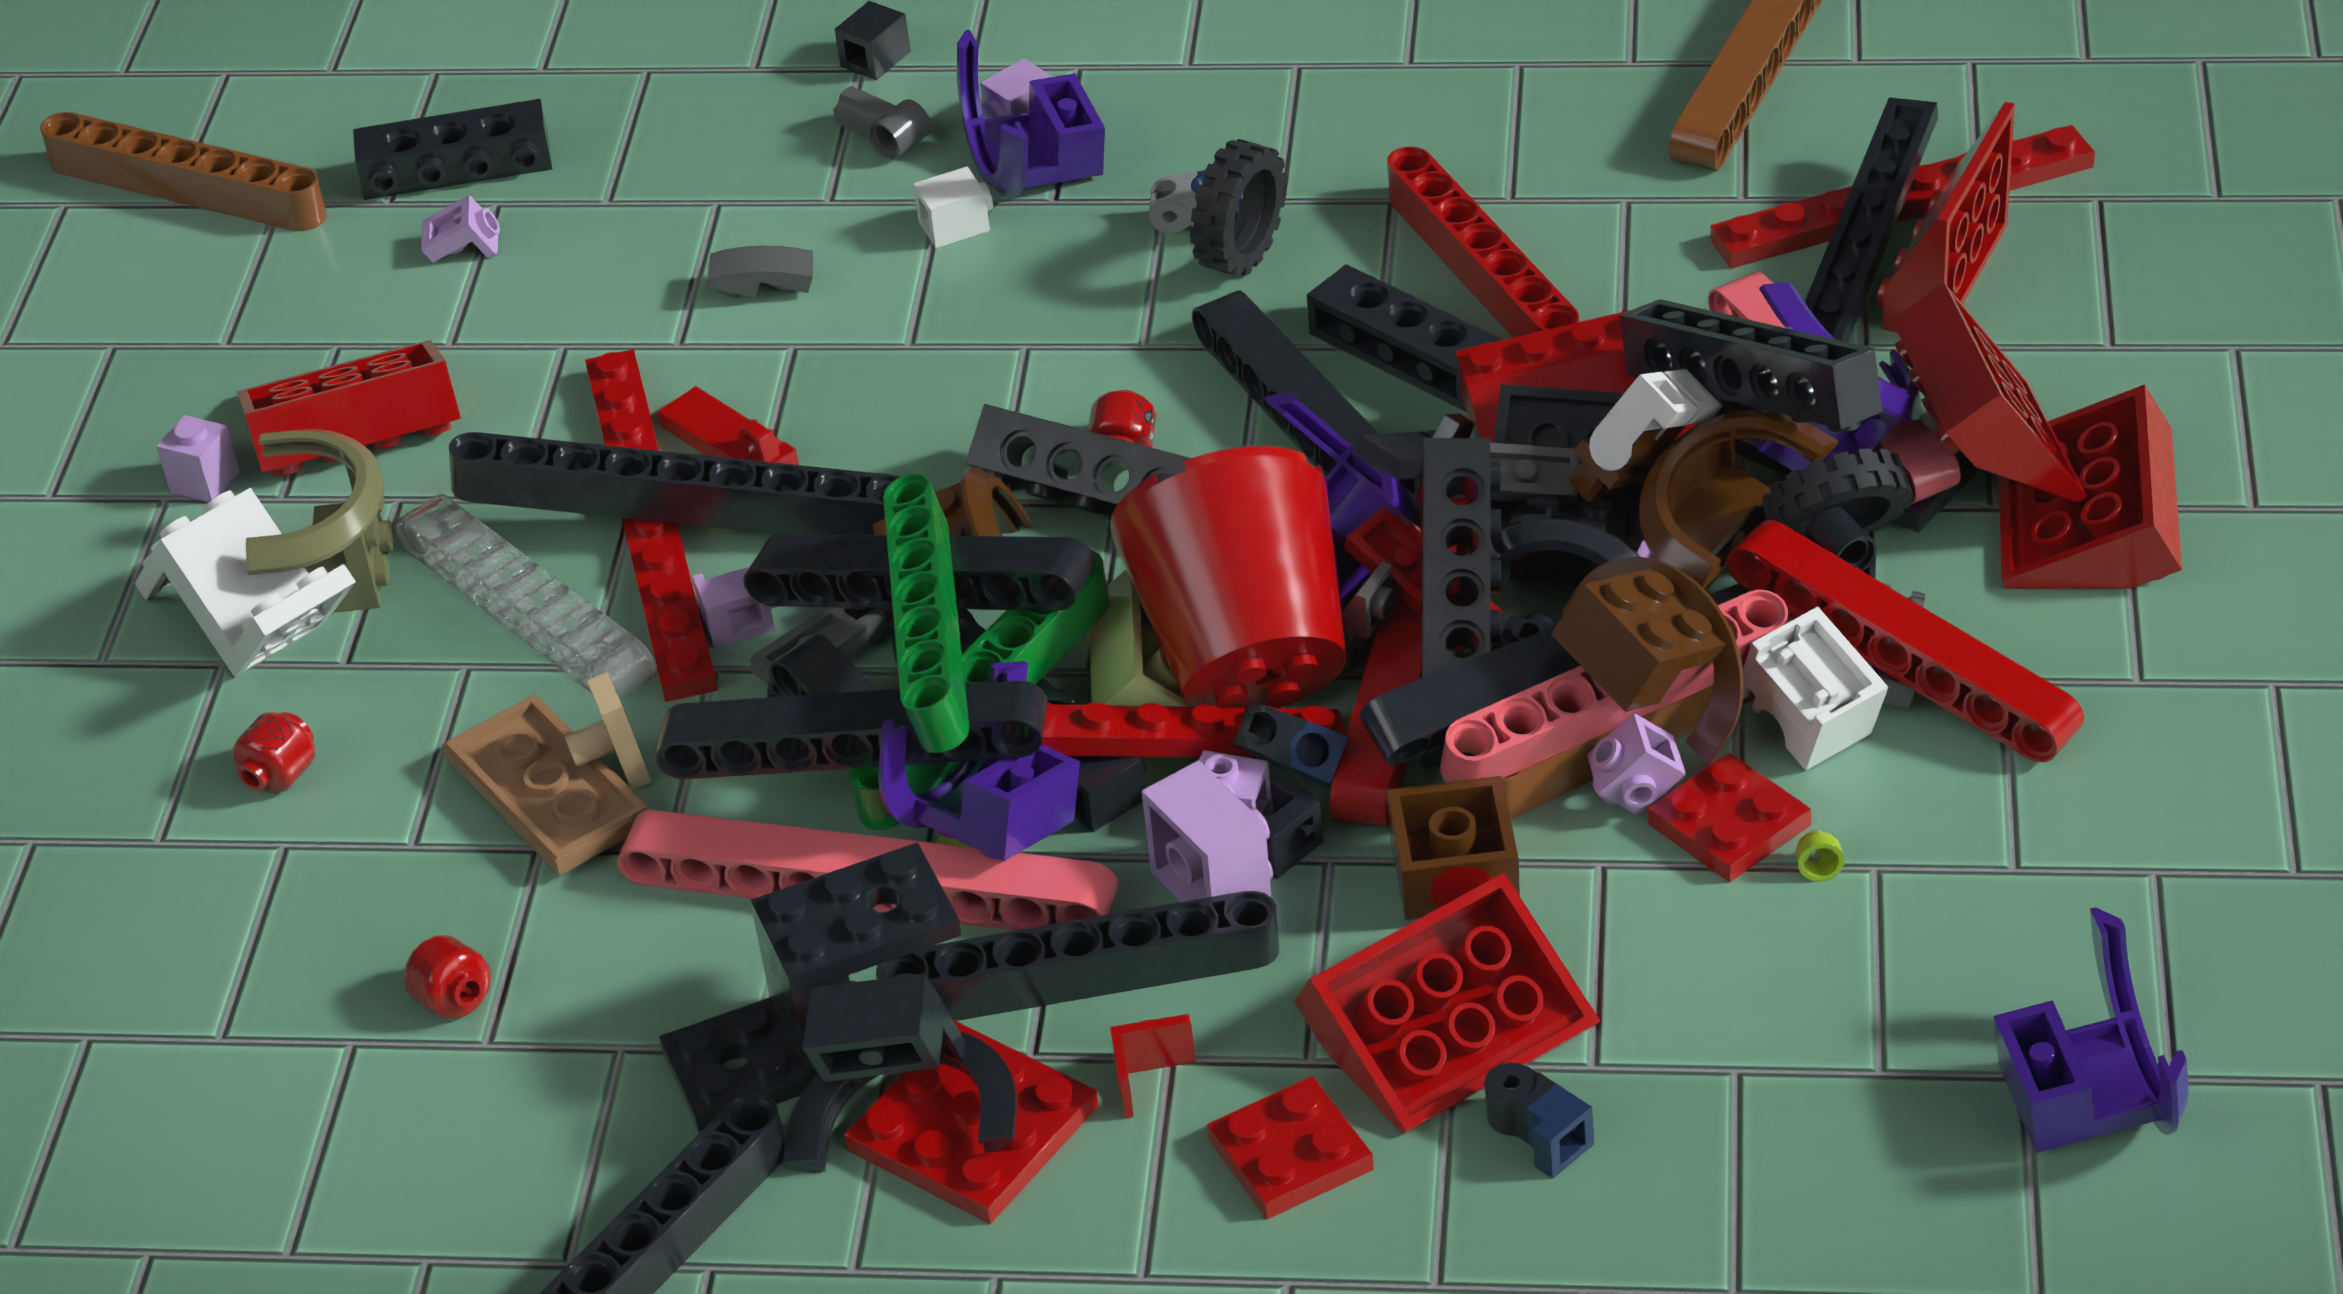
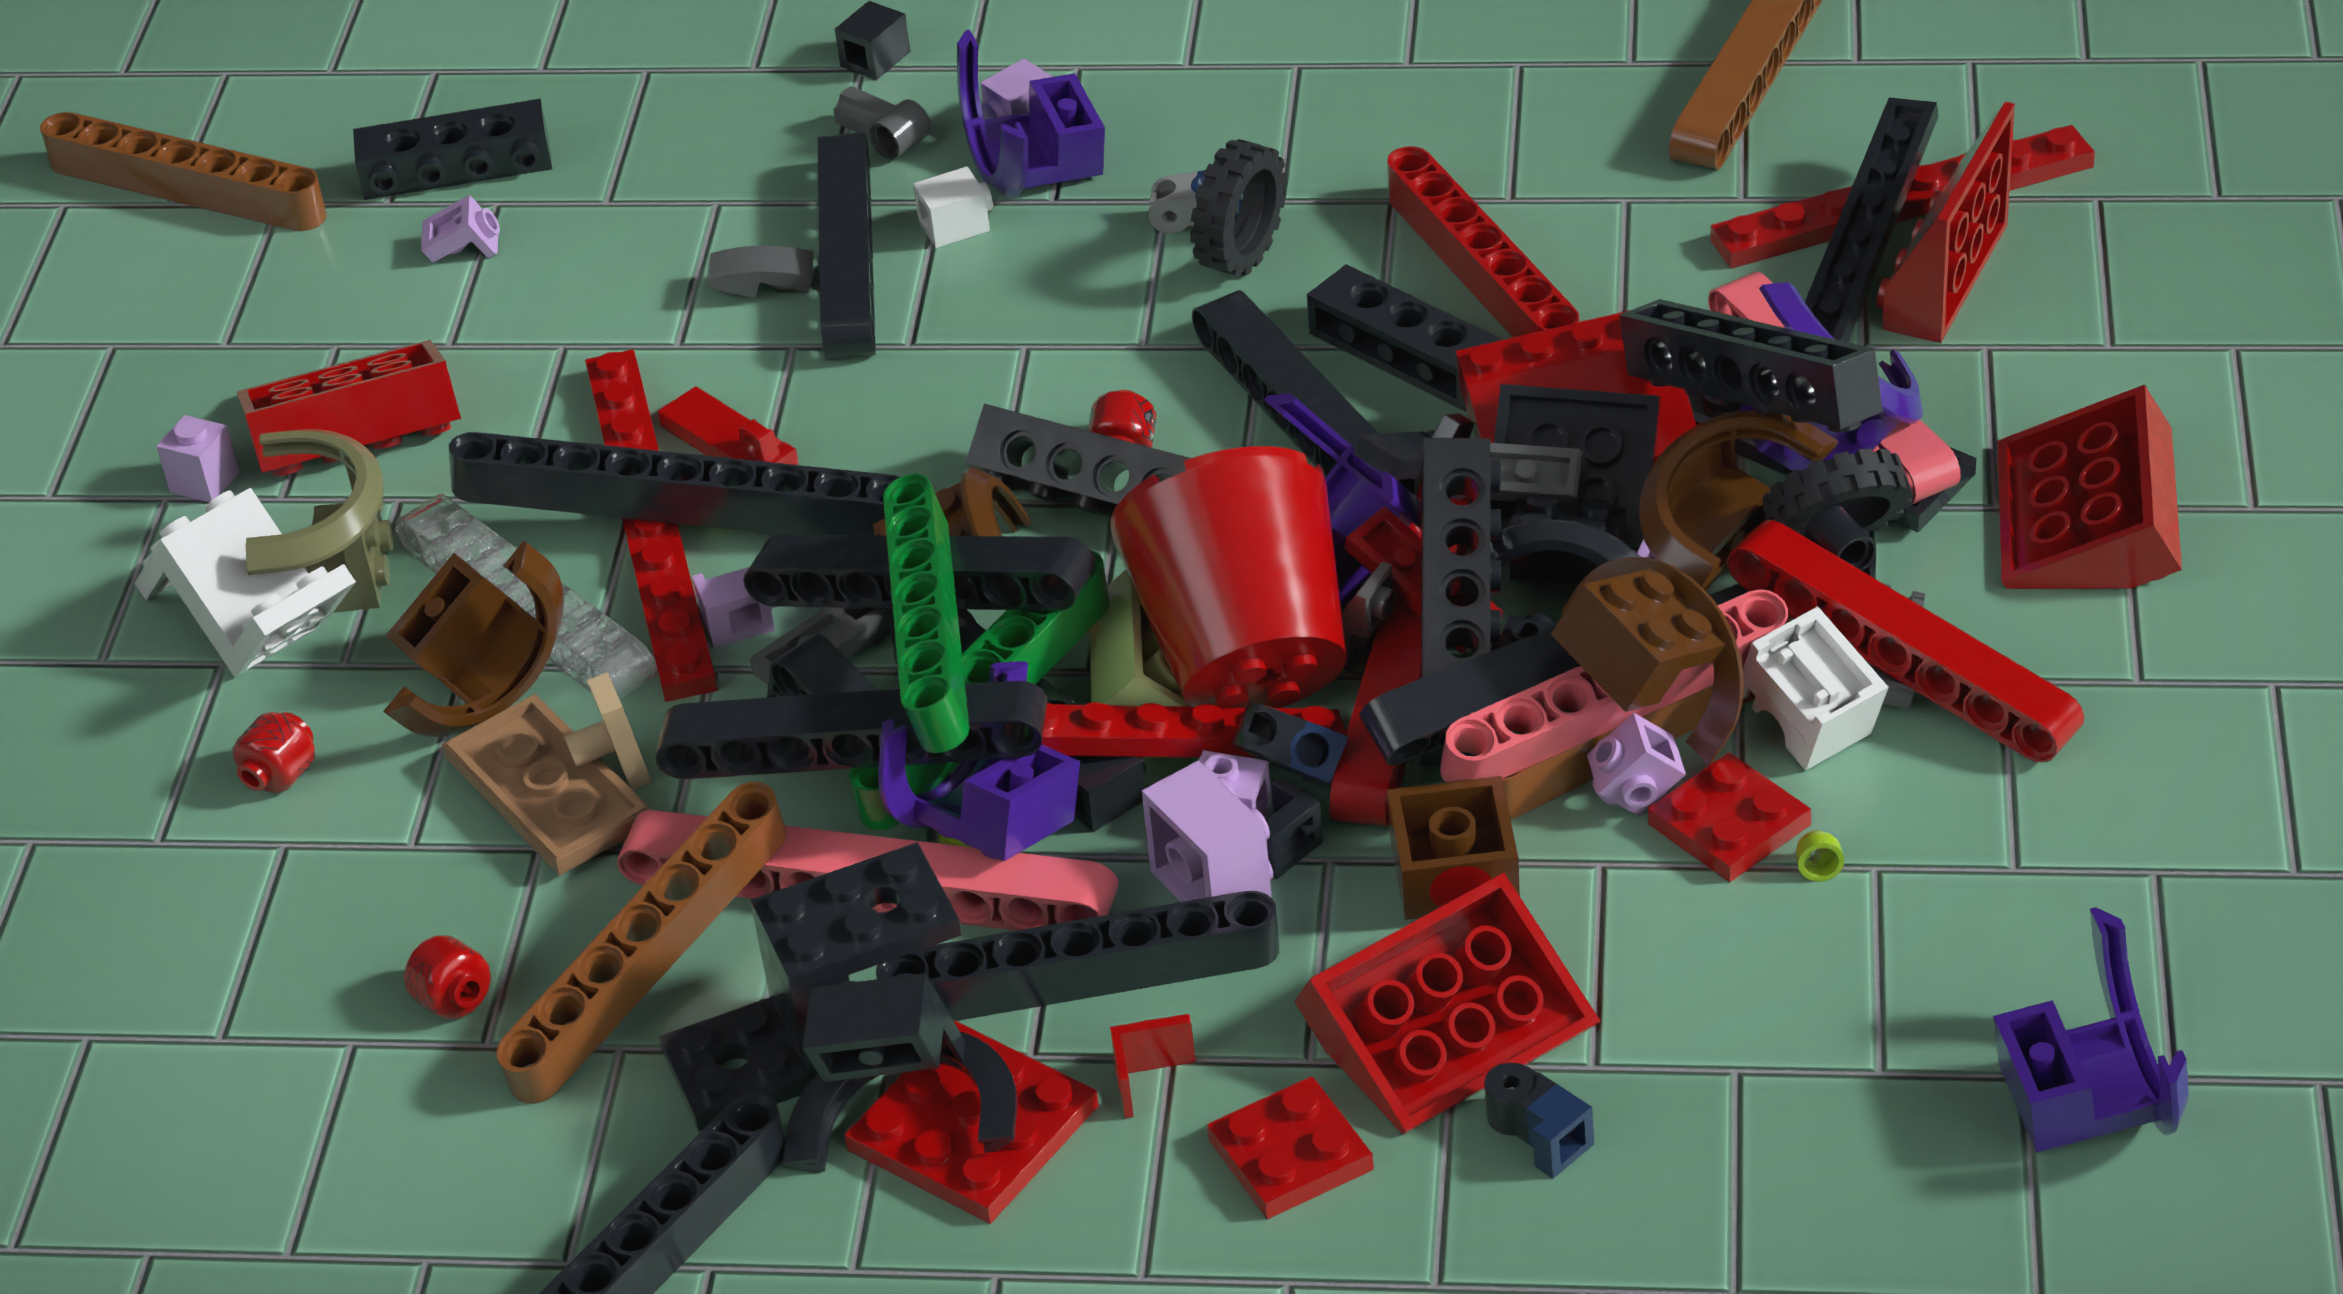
white hips [1568,369,1722,502] -> none
red slope [1892,283,2087,502] -> none
none -> reddish brown piece [383,541,564,737]
none -> dark orange beam [496,782,787,1103]
none -> black beam [817,132,876,360]

